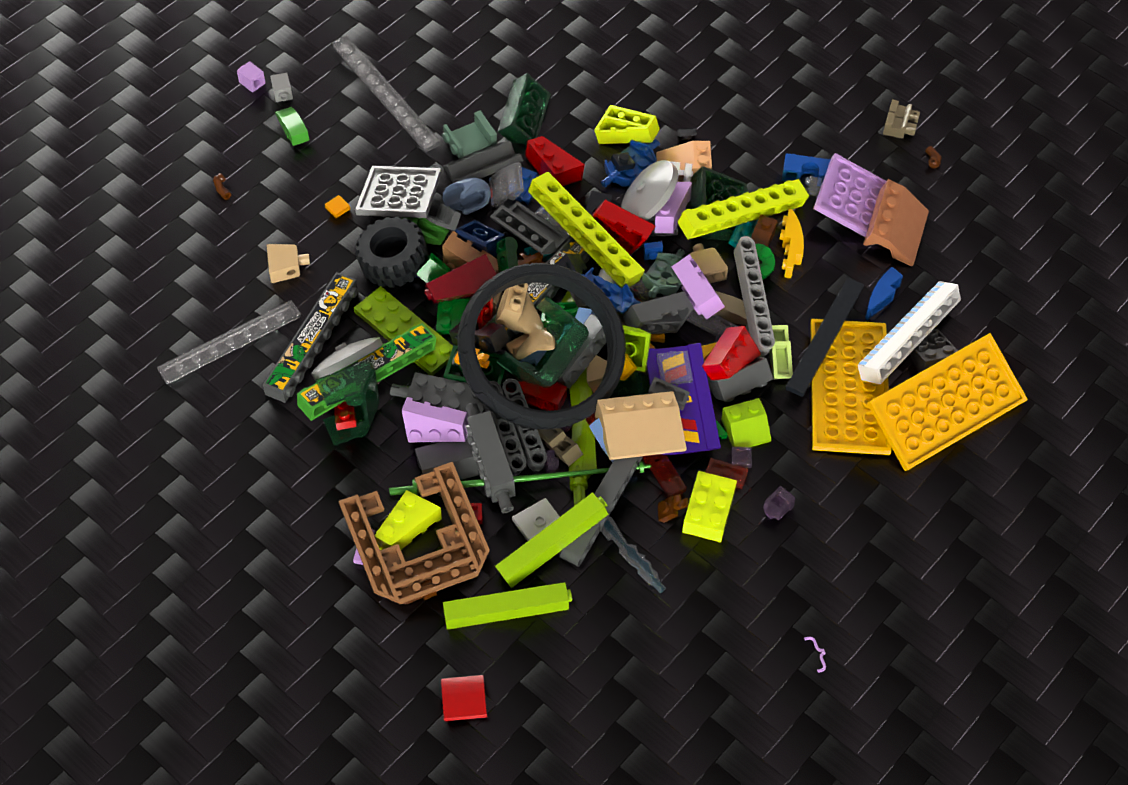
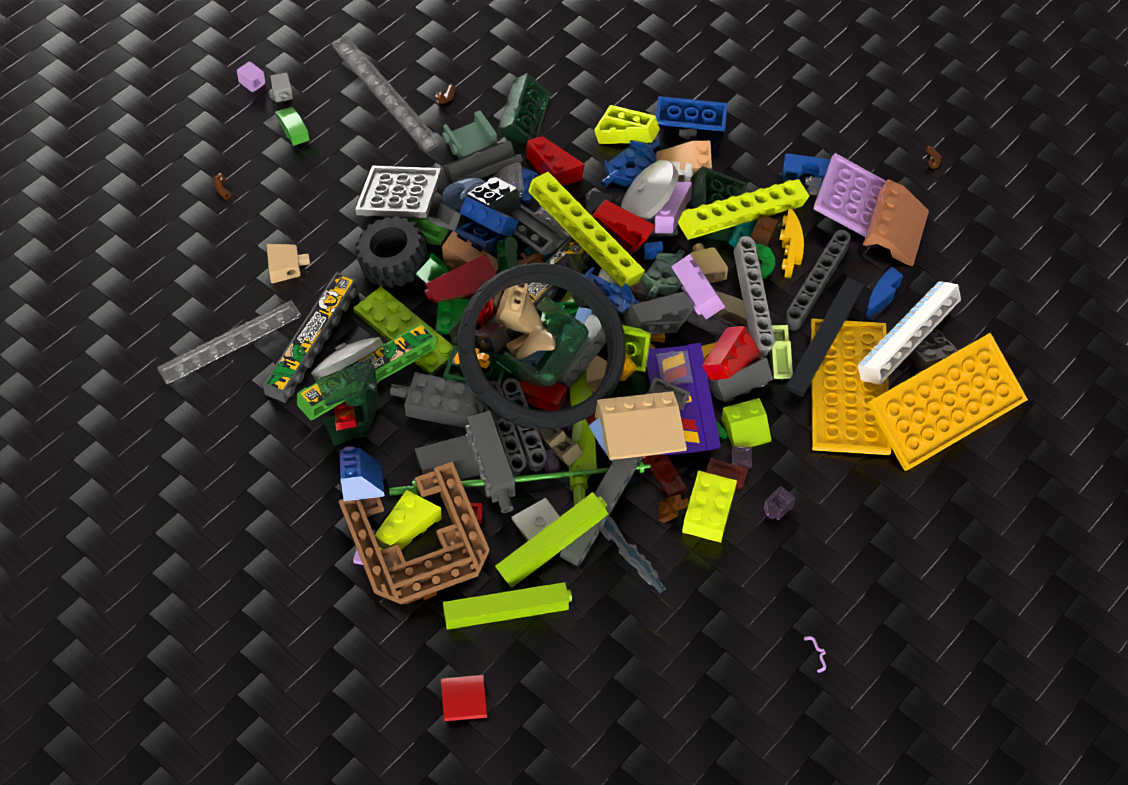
light orange tile [325,195,350,218] -> none
lavender wedge [402,397,468,442] -> none
black plate [611,152,635,171] -> none
dark tan hips [883,99,920,138] -> none
none -> blue slope [340,446,385,501]
none -> reddish brown arm [435,85,456,104]
none -> blue brick [459,196,519,237]
none -> black slope [467,177,521,215]
none -> blue slope [656,96,728,132]
none -> dark grey beam [785,230,851,331]

